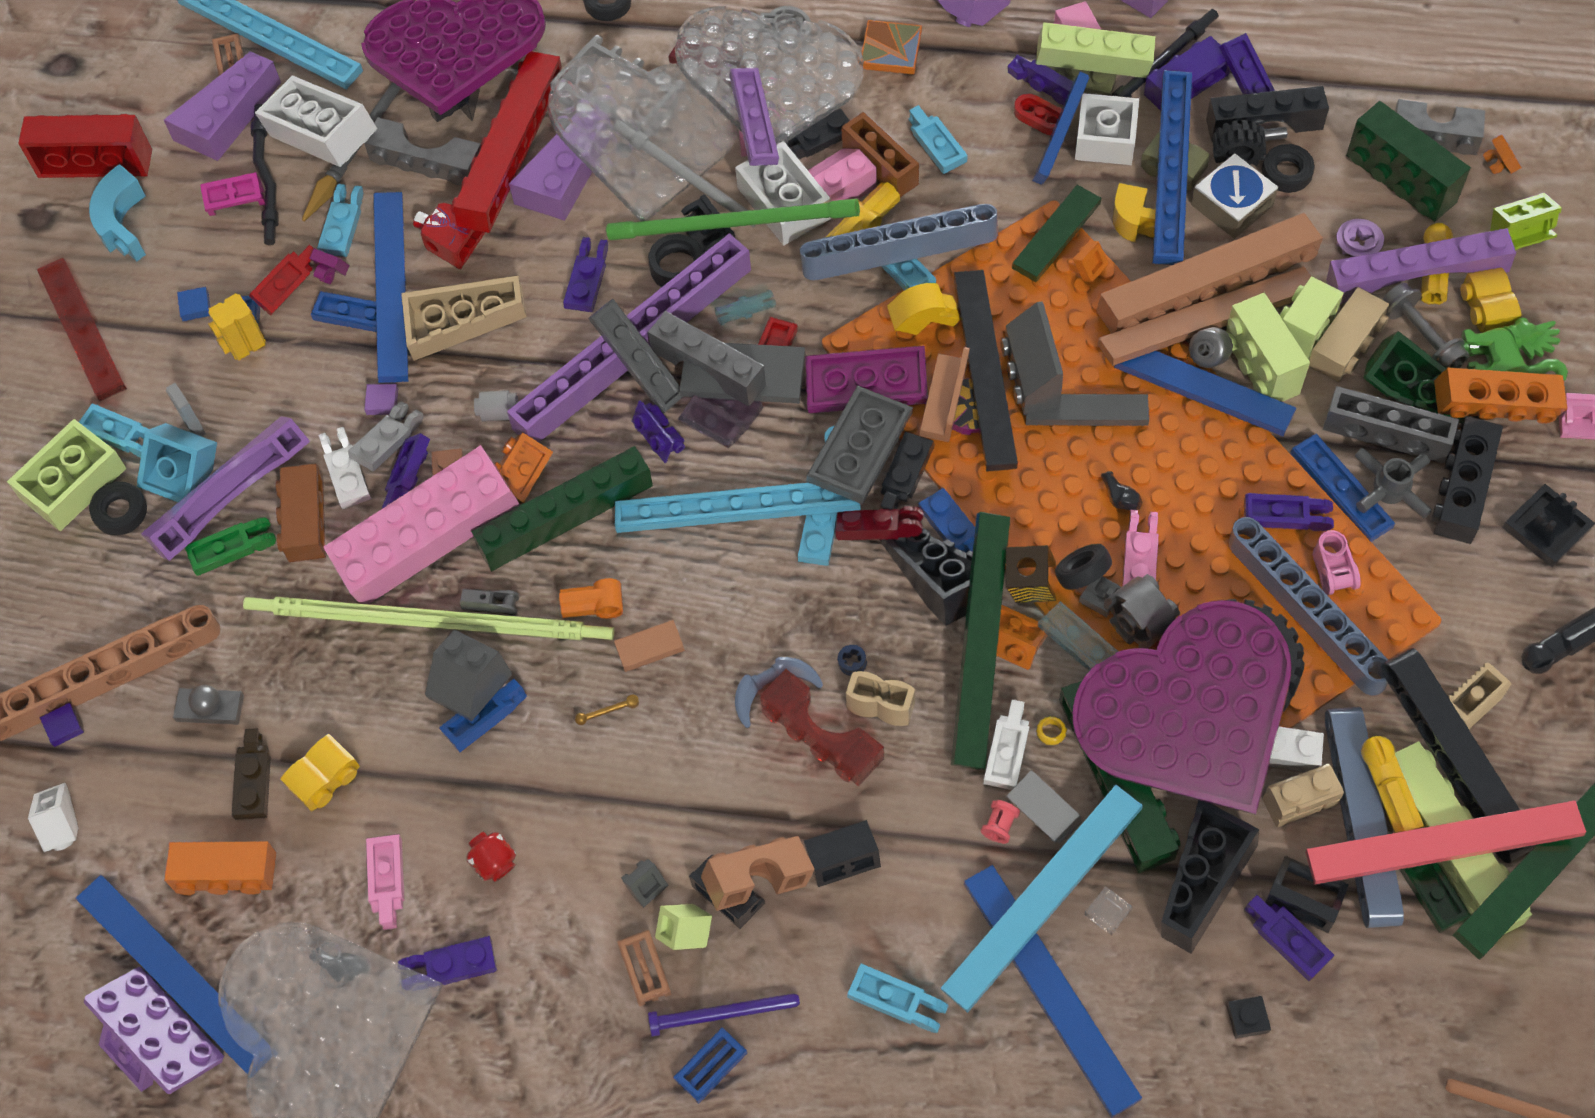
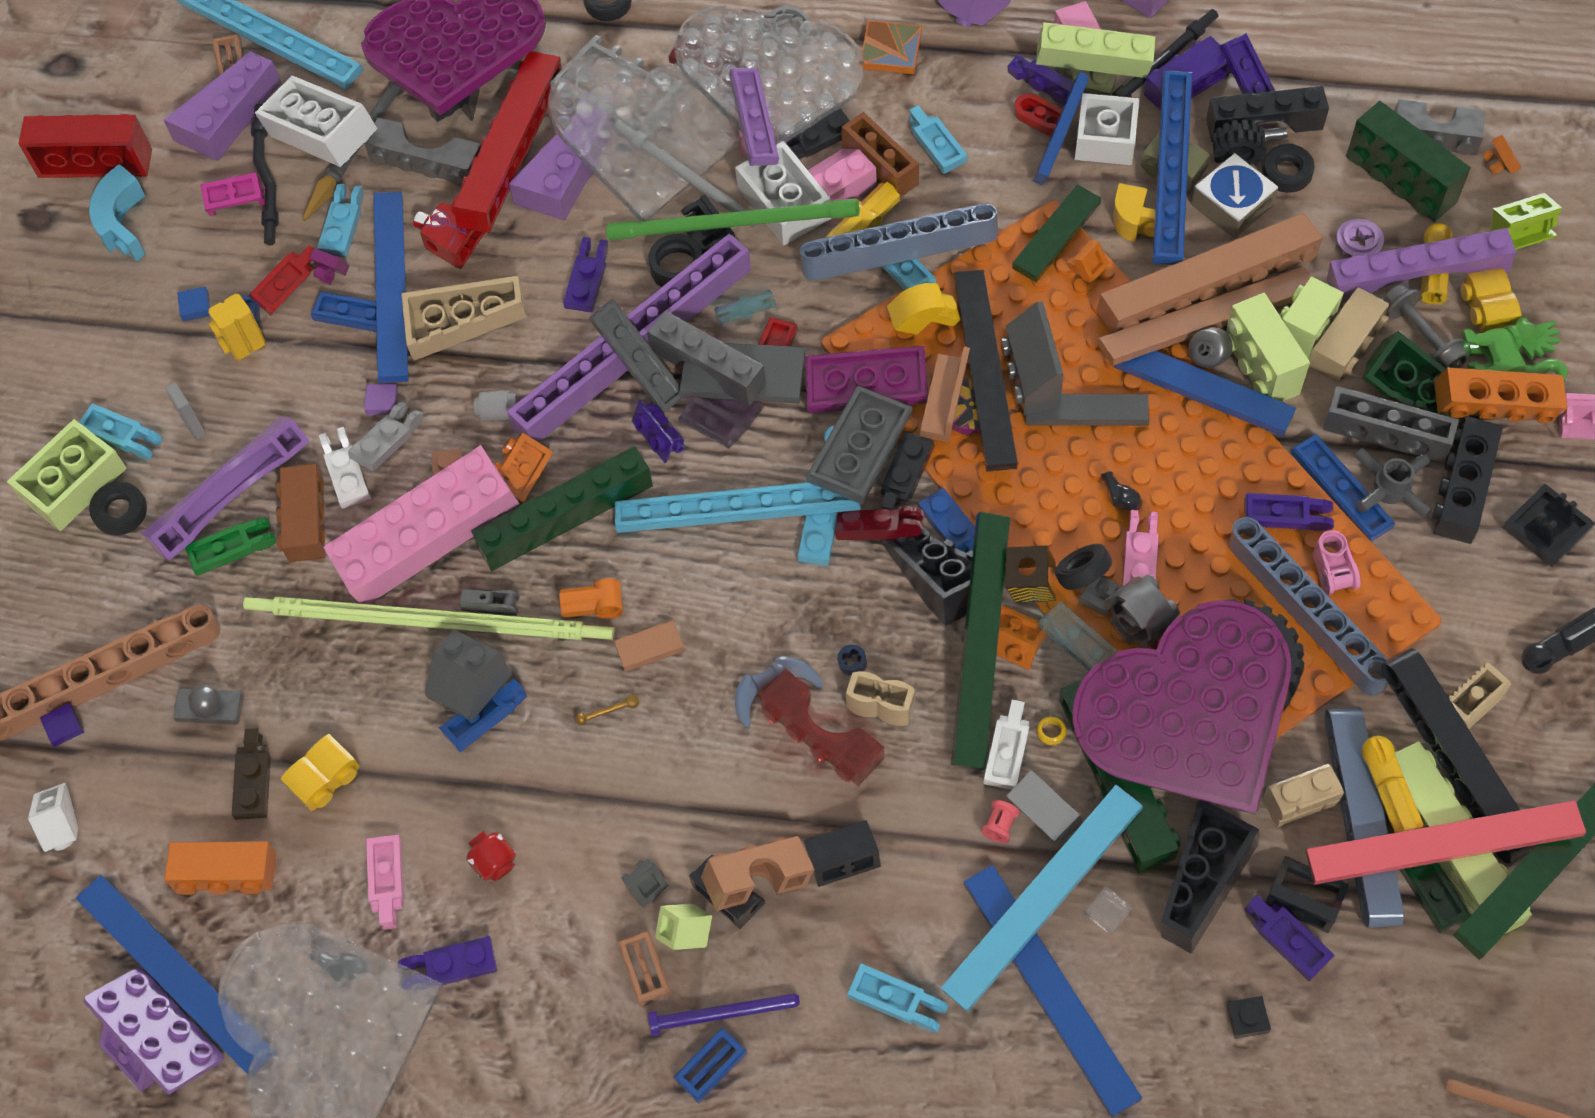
clear red tile [37,258,127,402] -> none
medium azure slope [136,423,217,502] -> none
dark purple hinge [382,433,430,509] -> none
white brick [1269,726,1324,772] -> none

